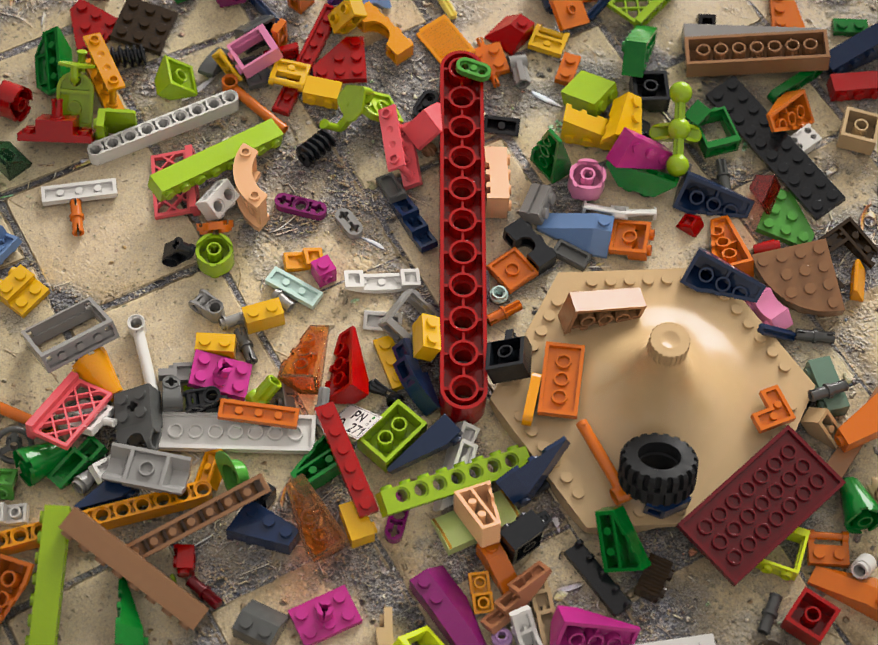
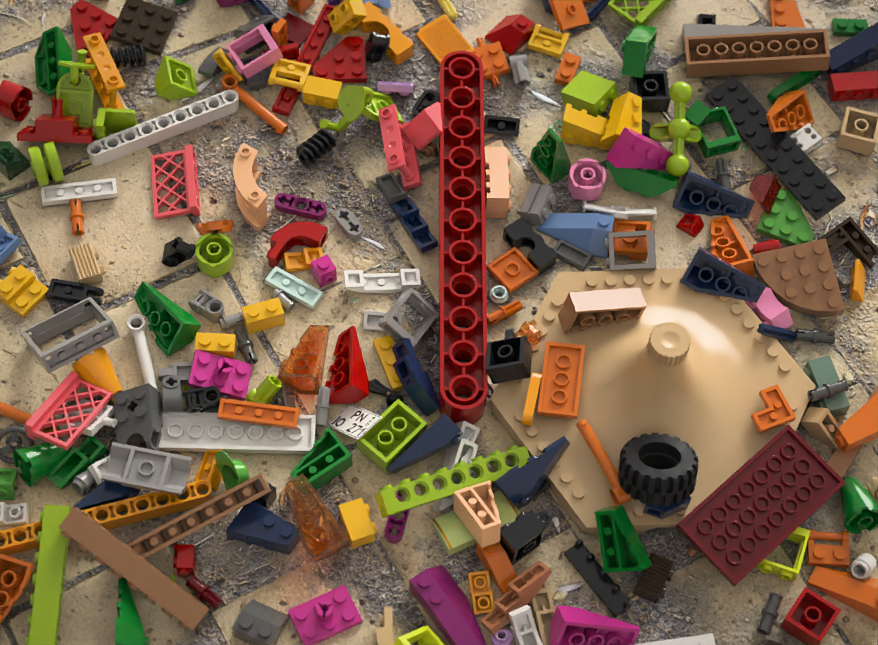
lime brick [148,118,284,202] -> none
white brick [195,178,240,221] -> none
red plate [314,401,379,519] -> none
yellow brick [412,313,441,362] -> none
bright green plate [456,57,491,82] -> none
none -> lime wheel [28,141,65,187]
none -> black hinge [47,278,104,306]
none -> tan brick [68,243,105,286]
none -> green wedge [134,281,201,356]
none -> red arch [267,221,328,268]
none -> dark red piece [283,13,314,47]
none -> black piece [365,31,390,63]
none -> lavender plate [377,81,414,96]
none -> clear orange brick [516,320,542,345]
none -> light grey window [605,230,656,271]

